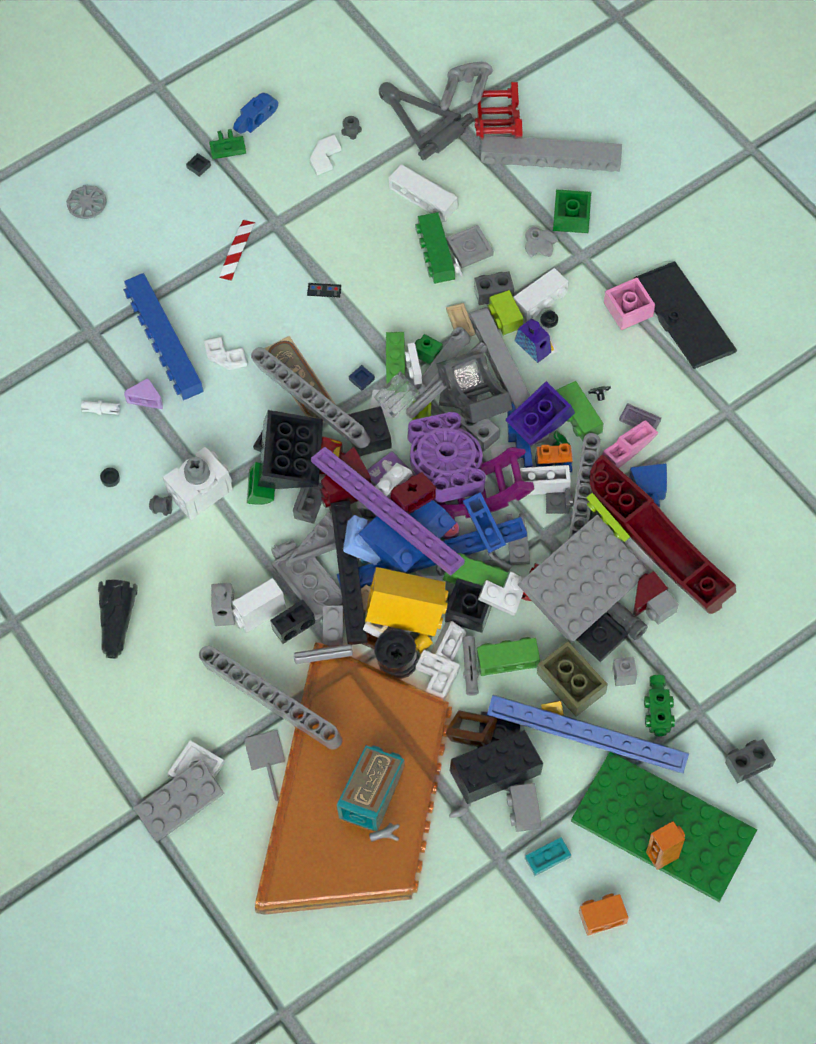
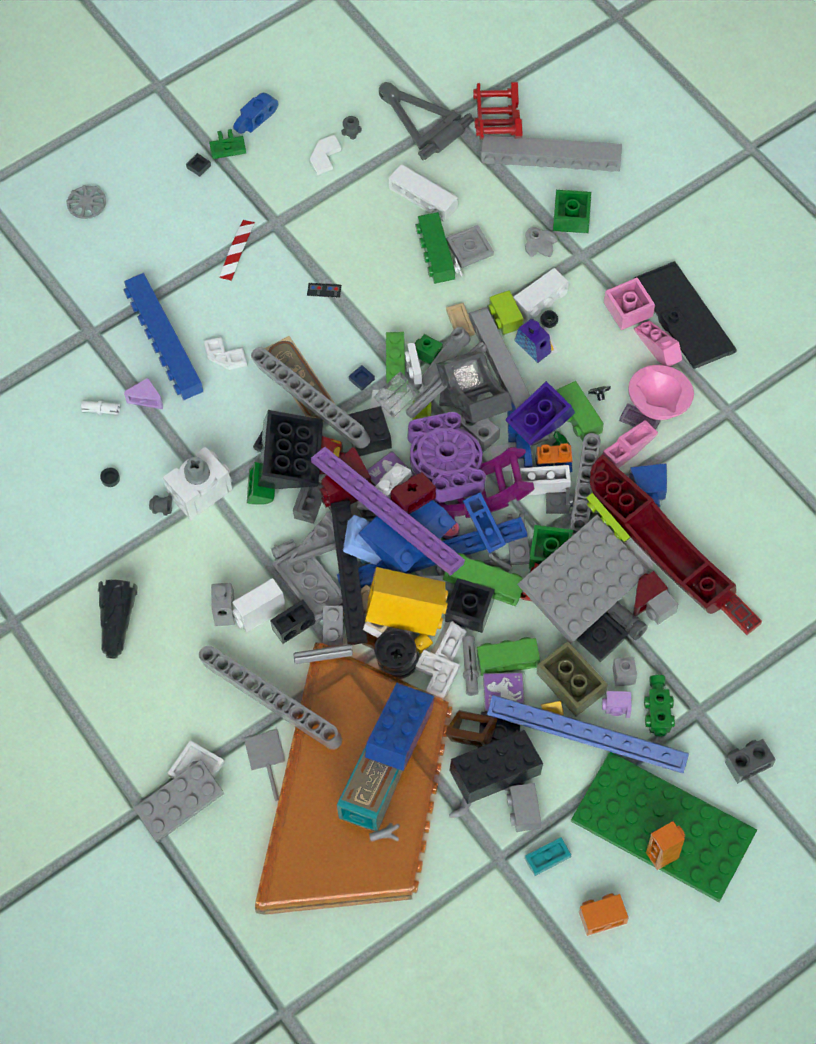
light grey piece [440,62,493,111] -> none
dark grey brick [474,271,514,305] -> none
white plate [478,571,524,616] -> none
none -> blue brick [365,683,435,771]
none -> tile [483,672,525,712]
none -> green slope [529,525,573,570]
none -> lavender brick [602,691,631,718]
none -> bright pink piece [628,365,694,420]
none -> bright pink slope [634,321,683,367]
none -> tile [721,594,762,635]

